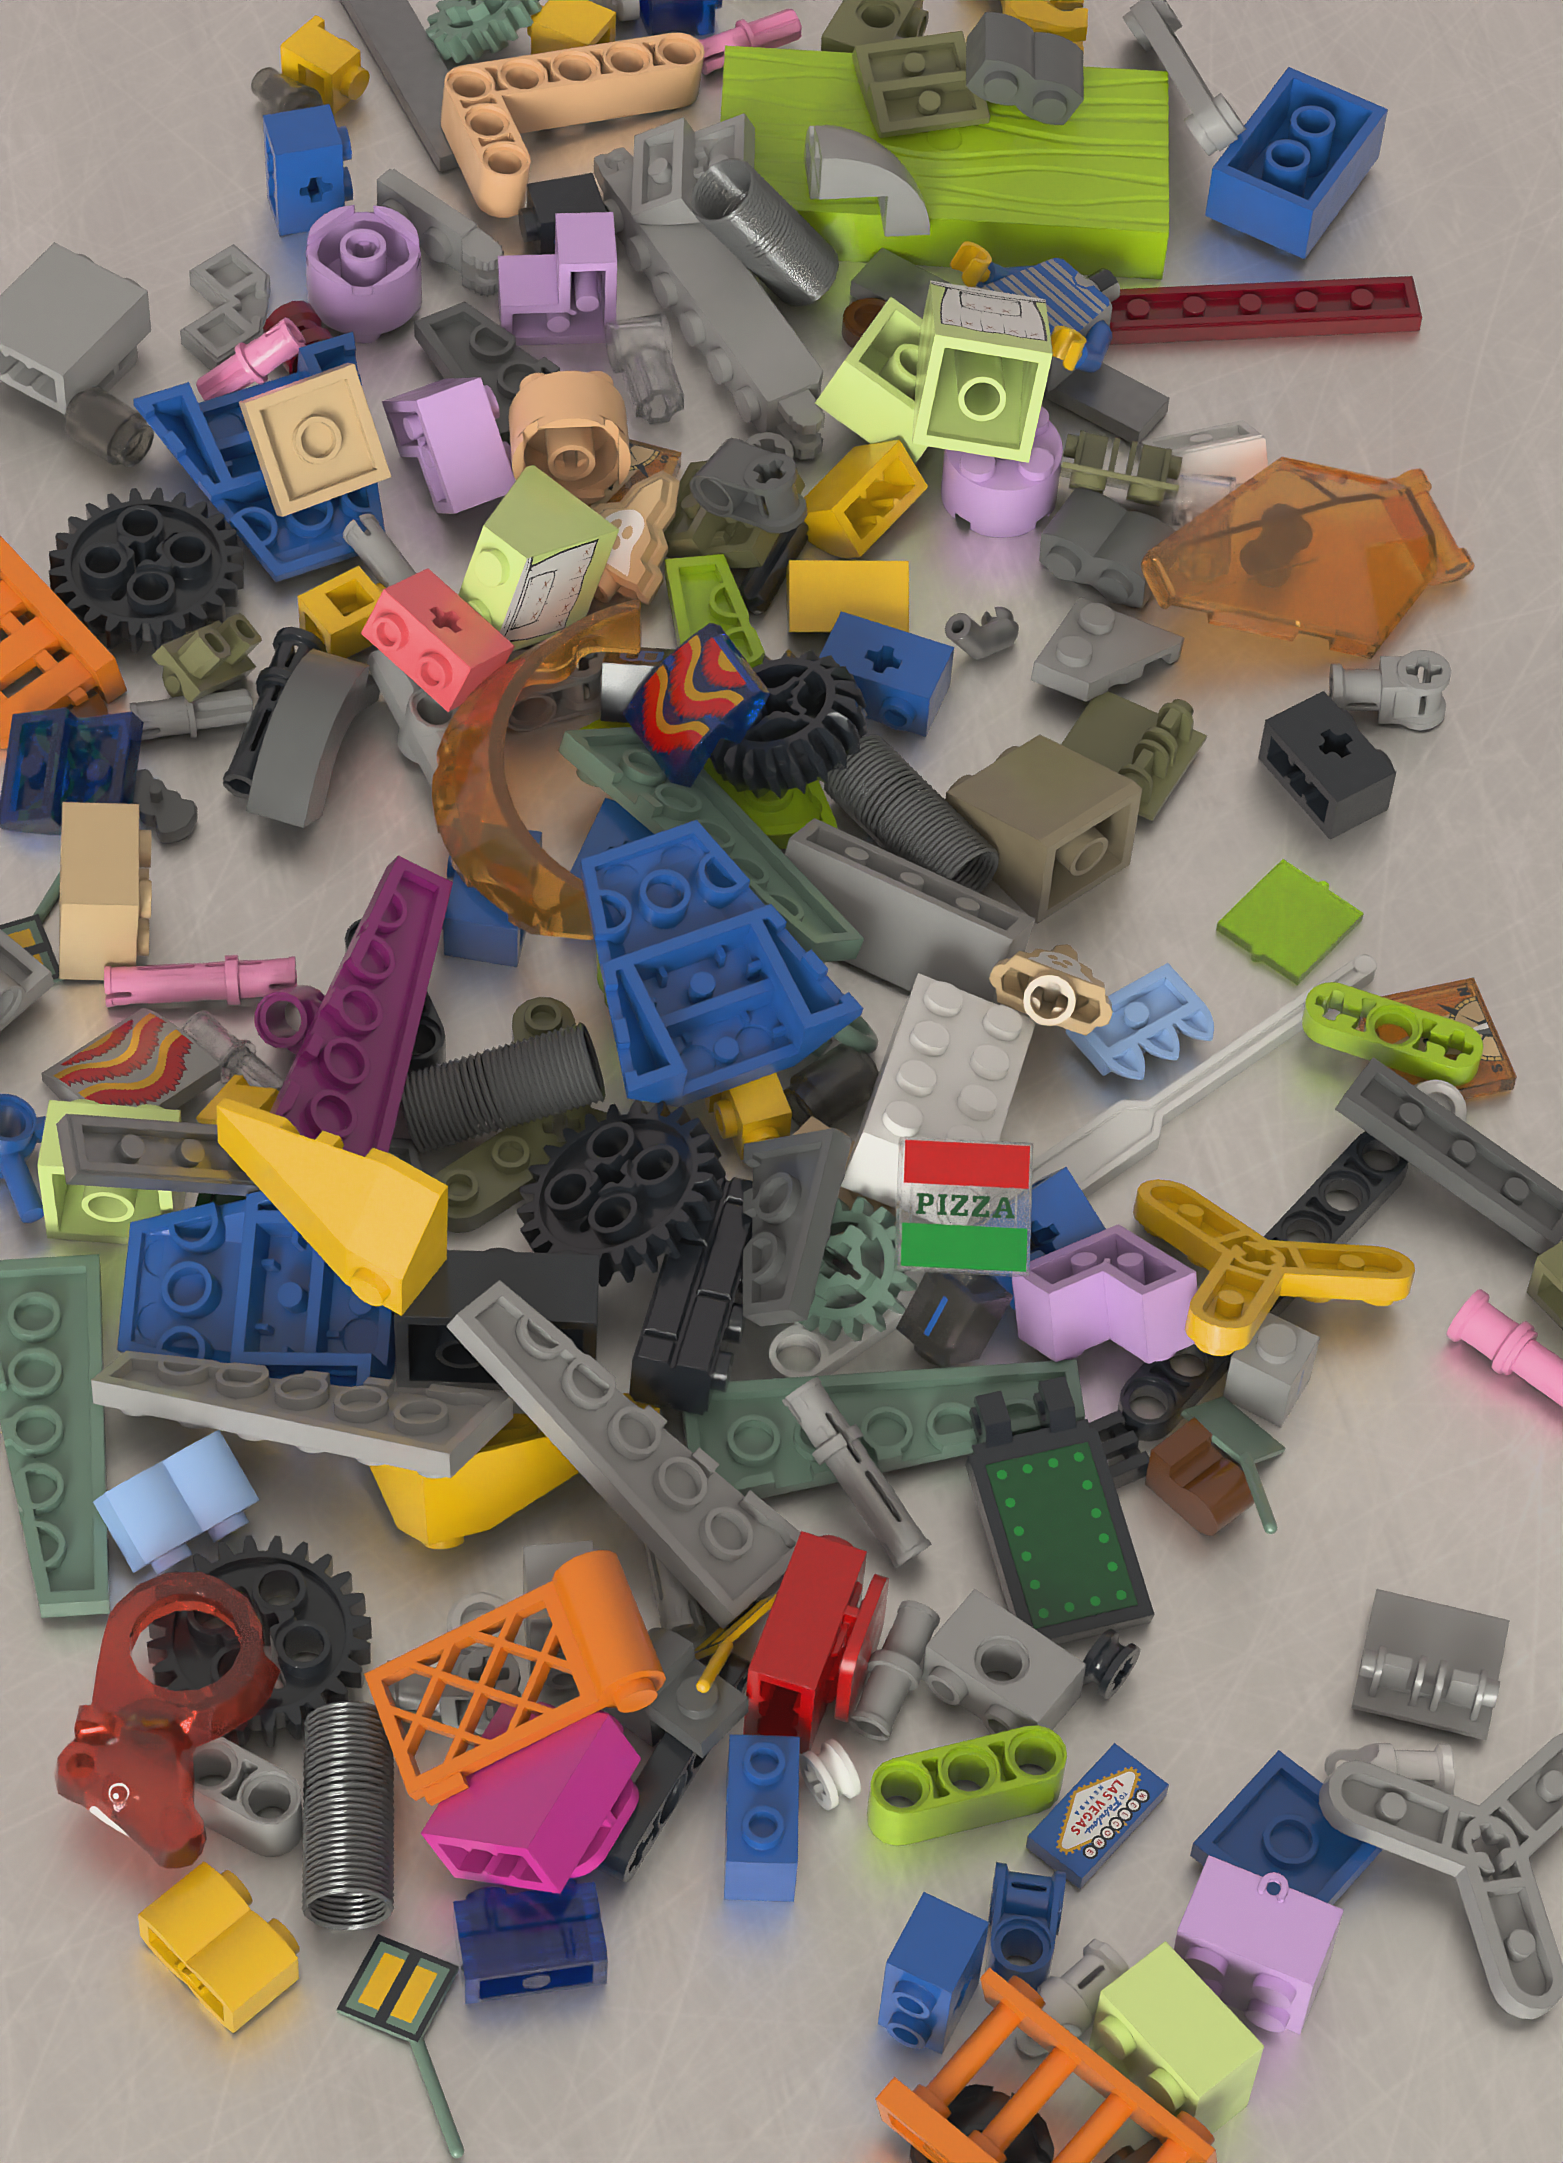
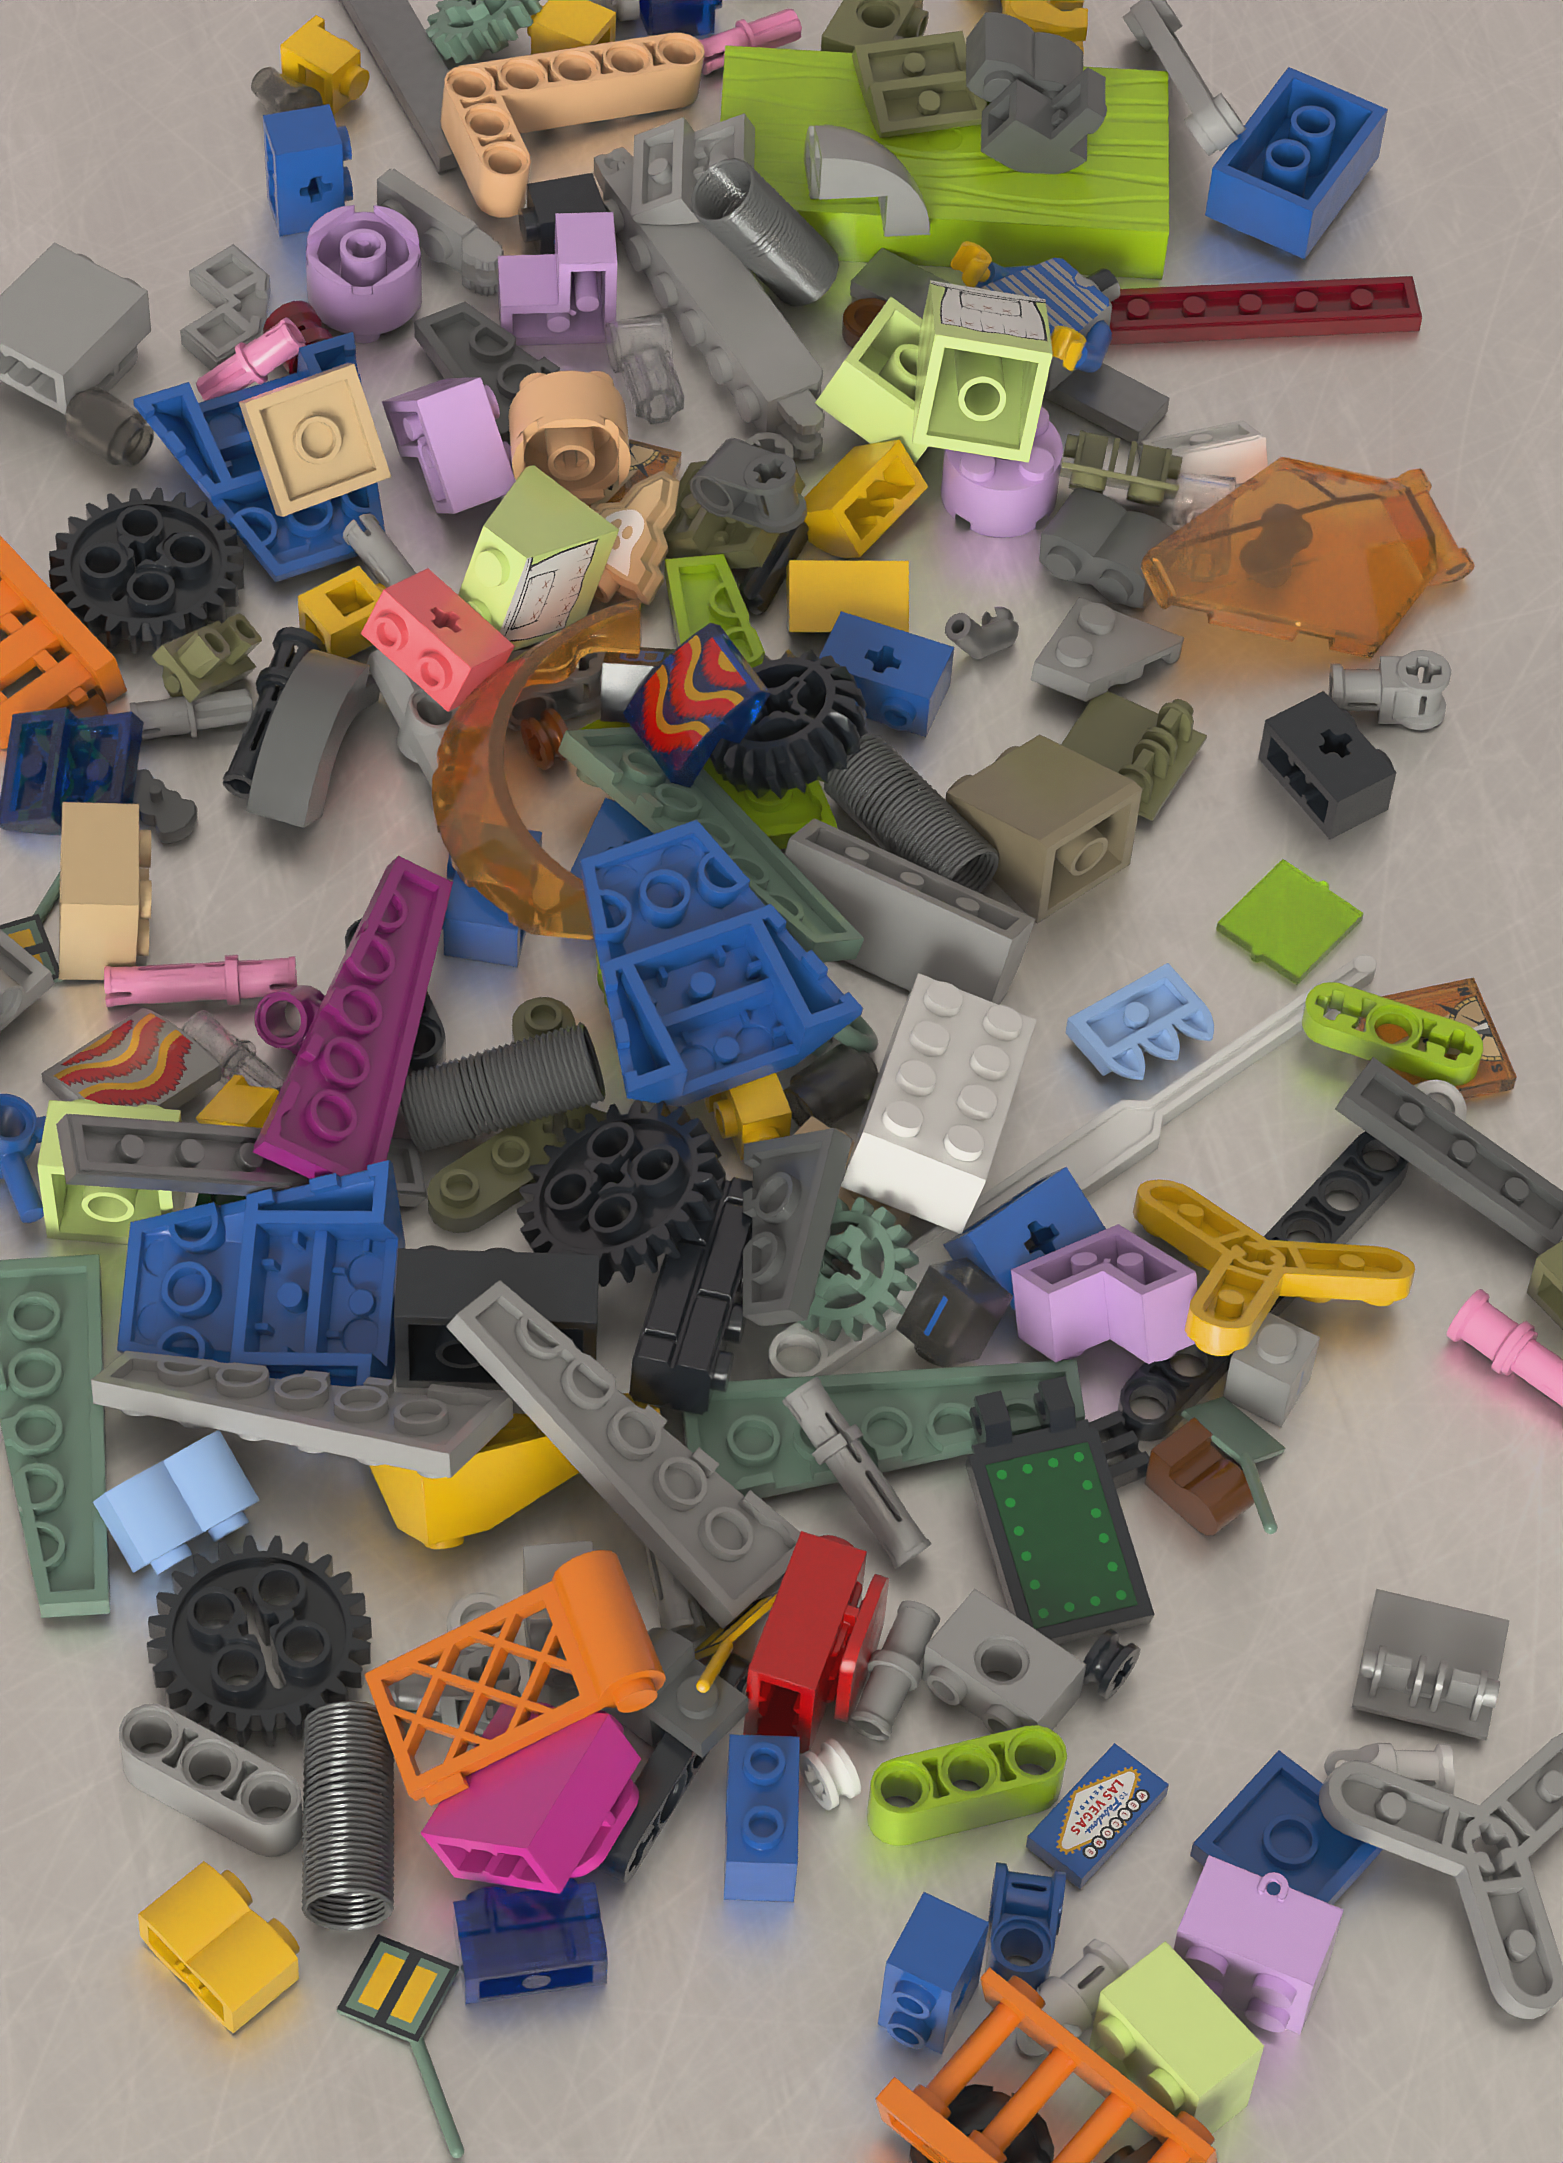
clear red animal [54,1572,281,1869] -> none
yellow wedge [216,1097,448,1316] -> none
tile [894,1136,1034,1277] -> none
tan rock [989,944,1113,1036] -> none
none -> reddish brown bush [521,708,568,770]
none -> dark grey brick [981,67,1107,174]

